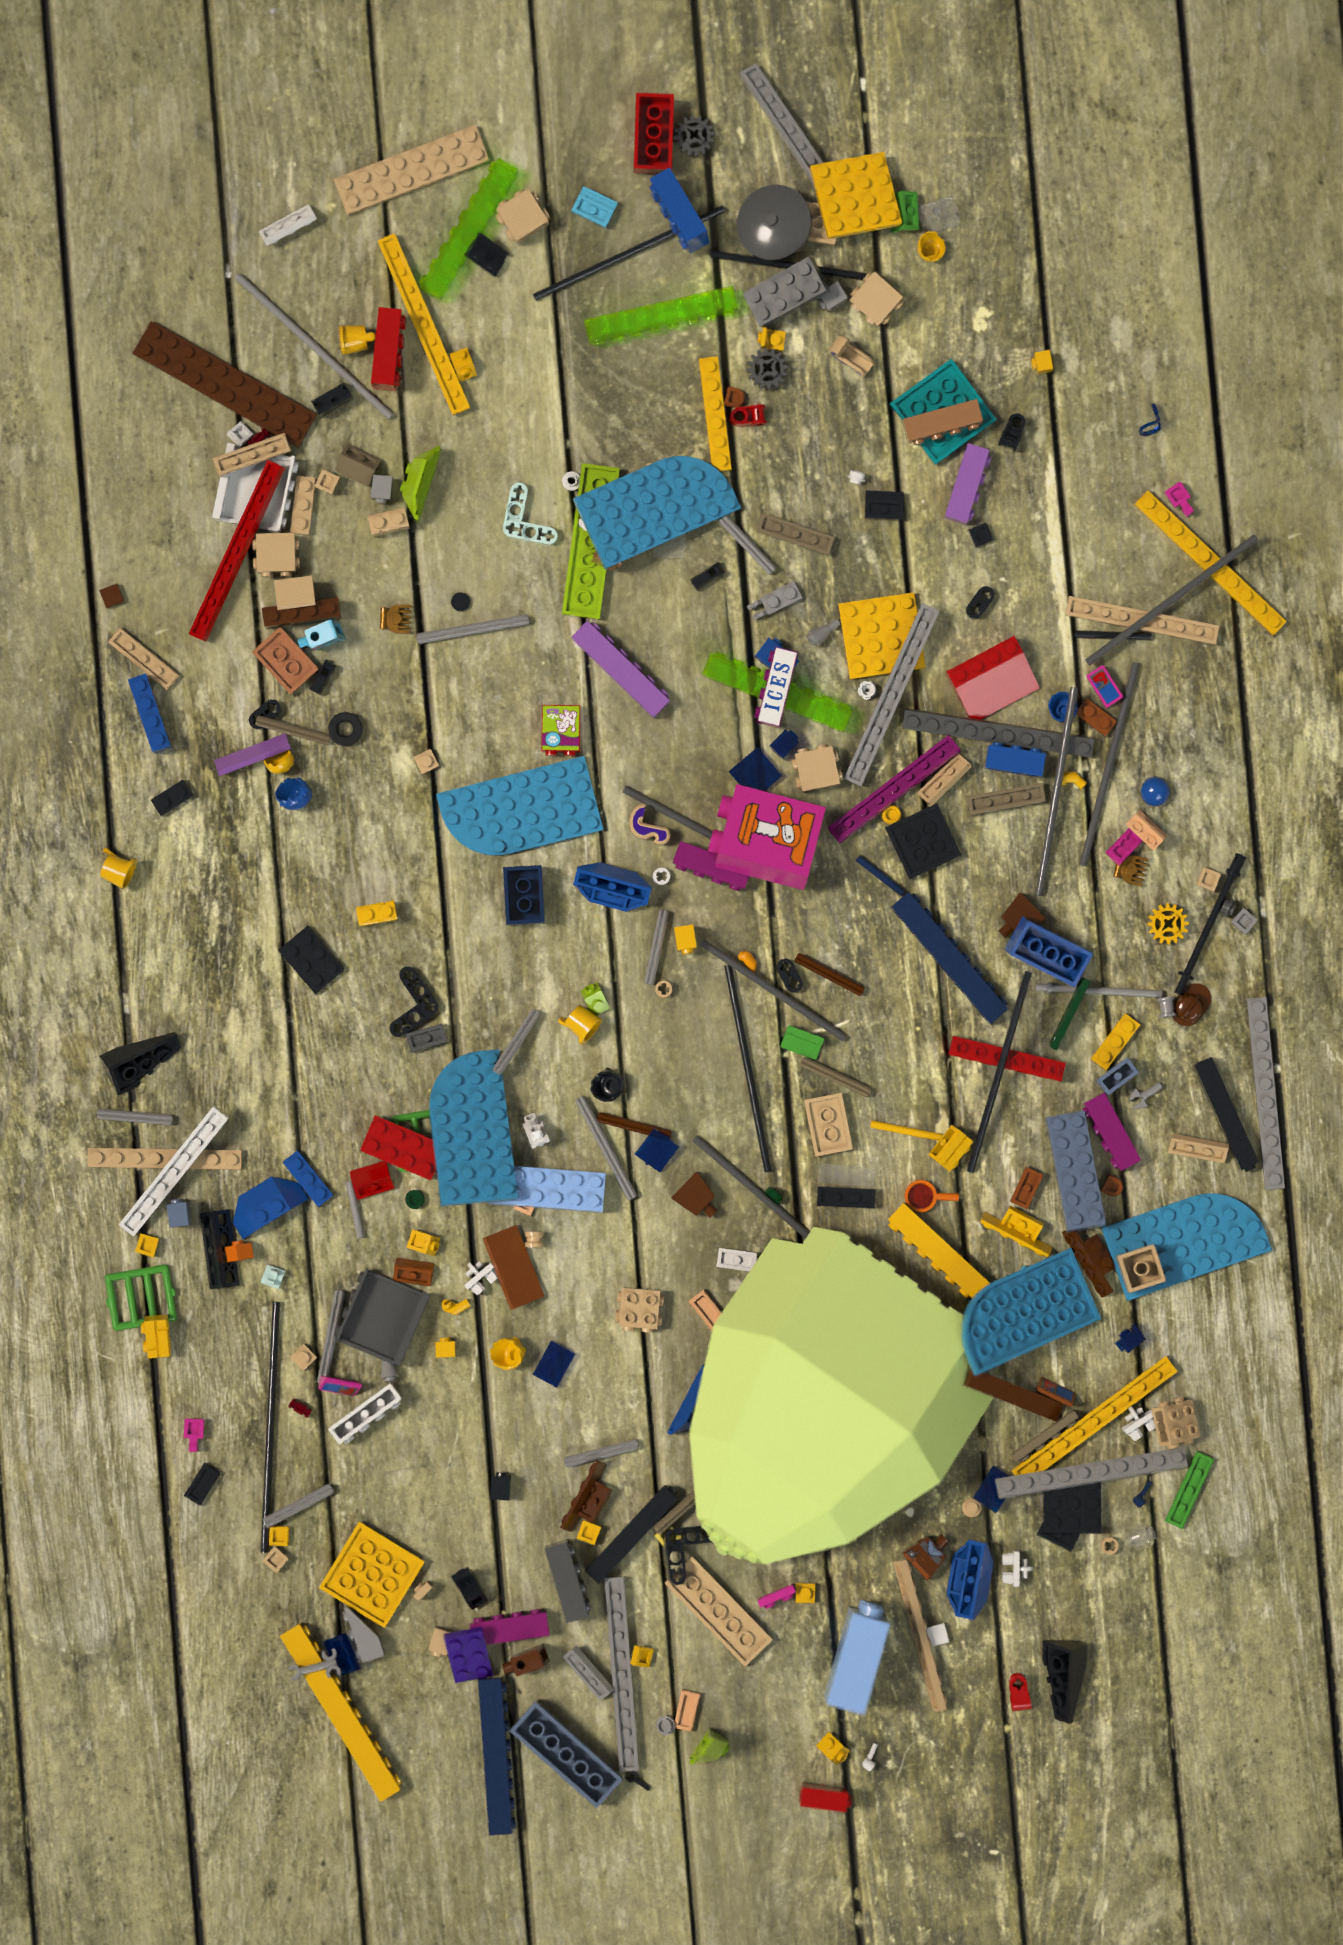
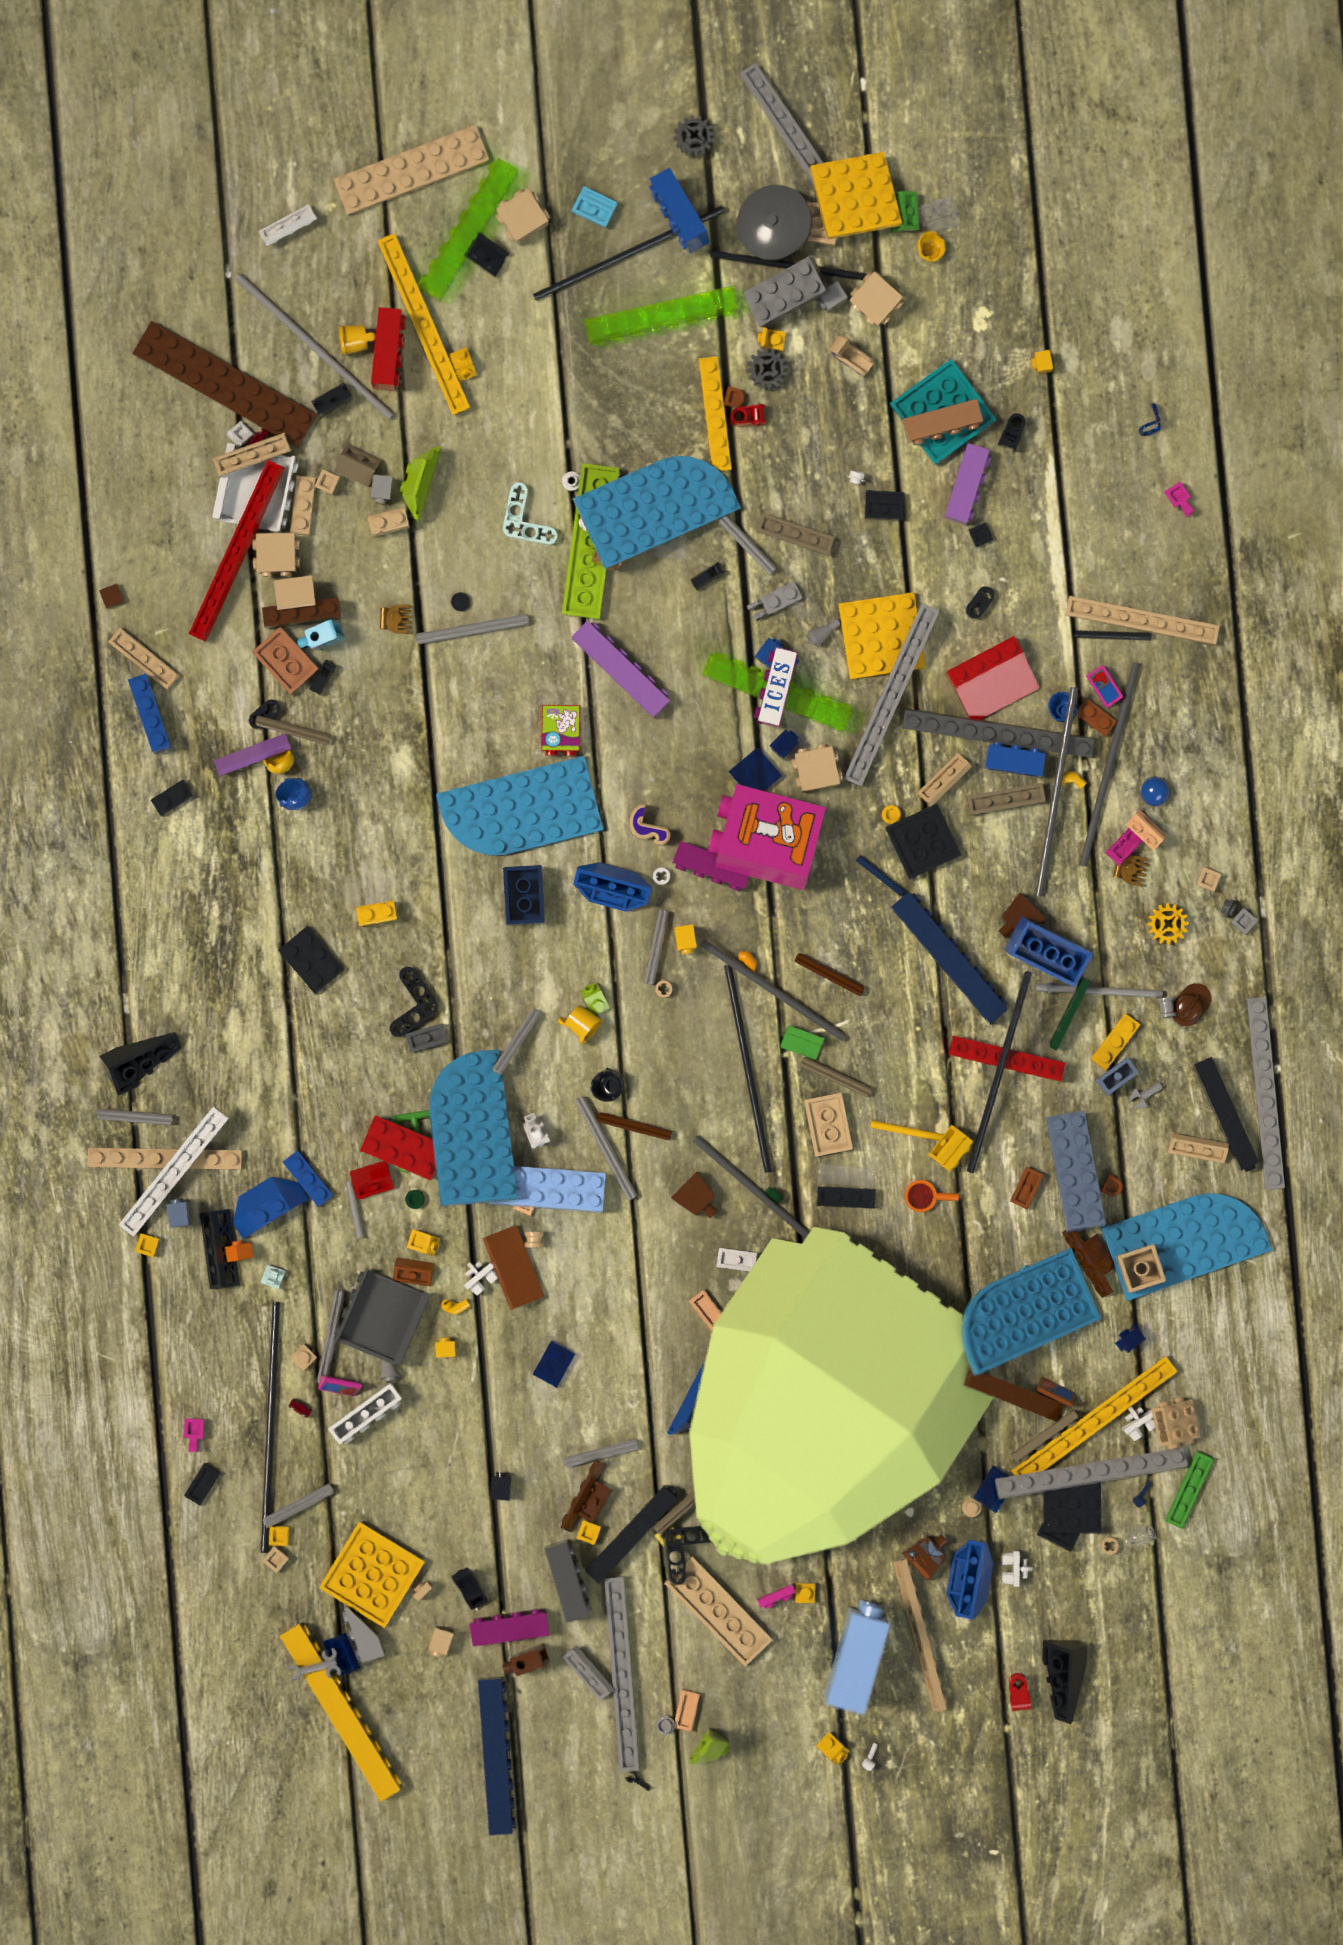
yellow hat [100,848,137,890] -> none
bright green bar [105,1264,177,1331] -> none
yellow brick [141,1314,172,1358] -> none
black tyre [328,712,363,746] -> none
tan plate [414,749,439,775] -> none
dark purple plate [444,1627,493,1683] -> none
yellow hair [490,1337,526,1370] -> none
sand blue brick [510,1700,623,1808] -> none
tan brick [615,1287,664,1333] -> none
dark grey piece [622,786,713,839] -> none
yellow plate [630,1645,654,1668] -> none
red brick [633,93,674,174] -> none
clear blue piece [634,1128,680,1173] -> none
black beam [777,959,803,993] -> none
red brick [799,1782,852,1813] -> none
magenta plate [827,735,961,844] -> none
white plate [858,681,877,700] -> none
yellow brick [887,1203,990,1298] -> none
white tile [926,1623,949,1646] -> none
yellow bracket [980,1206,1052,1258] -> none
magenta brick [1082,1093,1141,1171] -> none
dark grey piece [1085,534,1258,666] -> none
yellow plate [1134,491,1287,636] -> none
black bar [1174,853,1247,995] -> none

